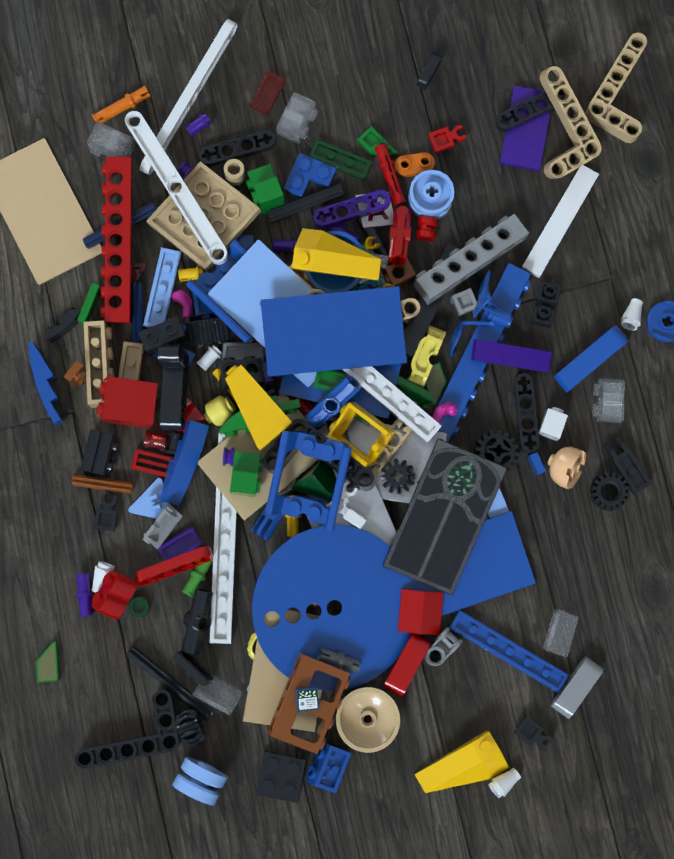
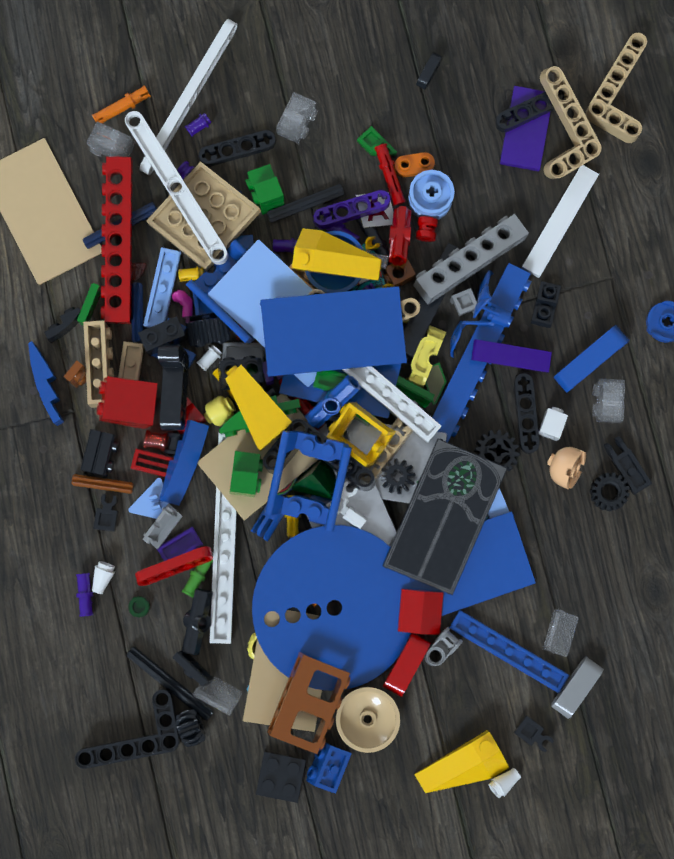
olive tile [36,641,60,683] -> none
red brick [91,569,138,620] -> none
light blue wheel [172,756,228,806] -> none
dark purple bush [223,447,234,466] -> none
tan brick [224,159,246,186] -> none
clear red tile [249,71,286,116] -> none
blue plate [283,153,337,198] -> none
tile [295,687,319,712] -> none
dark green tile [309,139,373,181] -> none
dark grey pin [317,647,362,673] -> none
red plate [428,125,467,154] -> none
dark pink arm [432,402,458,424] -> none
blue tile [527,452,546,476] -> none
white cone [621,298,643,331] -> none

